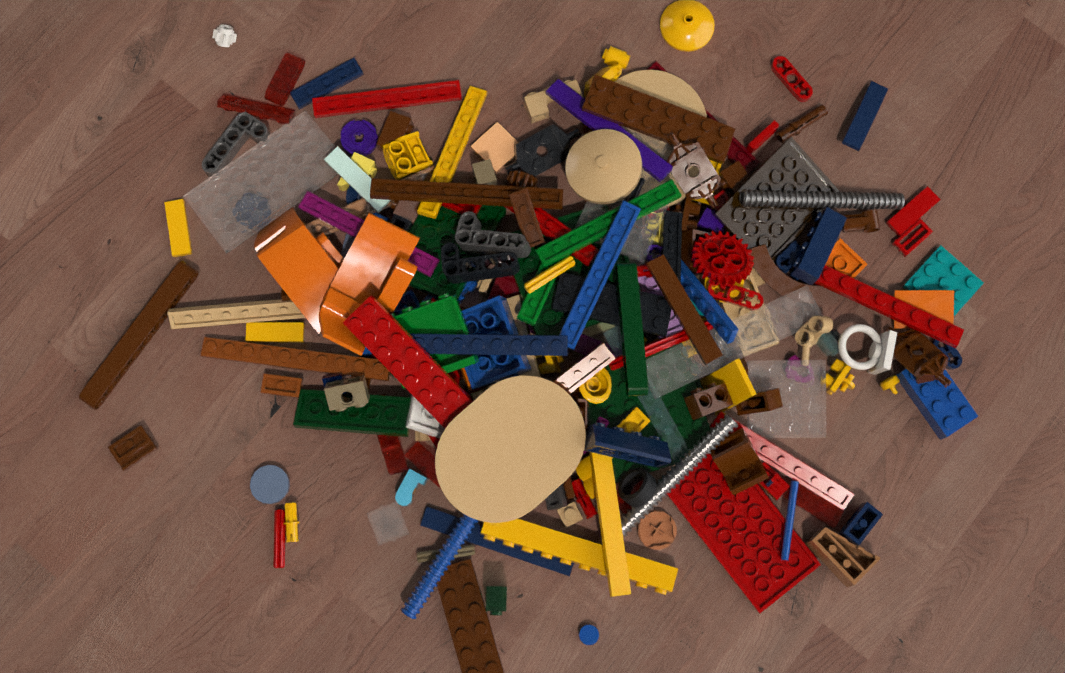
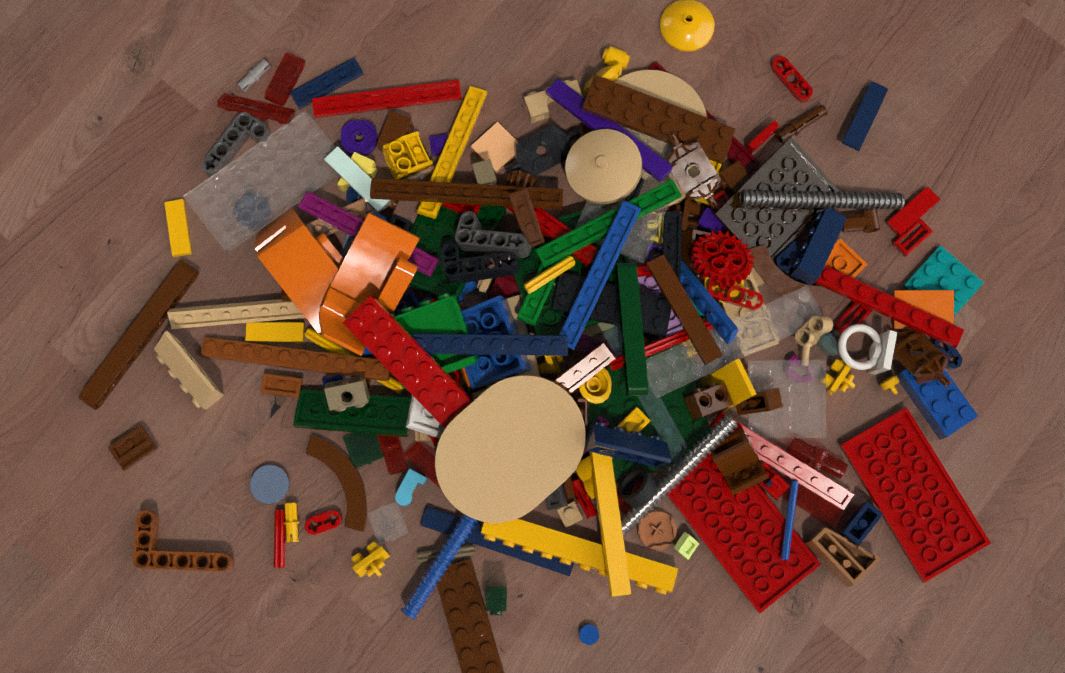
white gear [212,24,237,47] -> none
none -> dark orange beam [133,510,235,572]
none -> tan slope [154,331,224,410]
none -> light grey pin [236,59,271,93]
none -> yellow axle [304,328,404,394]
none -> red beam [305,511,342,535]
none -> reddish brown tile [306,435,367,532]
none -> clear green piece [343,433,385,469]
none -> yellow hips [351,541,390,577]
none -> dark purple plate [429,134,448,157]
none -> yellowish green plate [674,532,699,560]
none -> clear red piece [787,437,848,479]
none -> red tile [833,302,872,338]
none -> red plate [839,407,991,583]

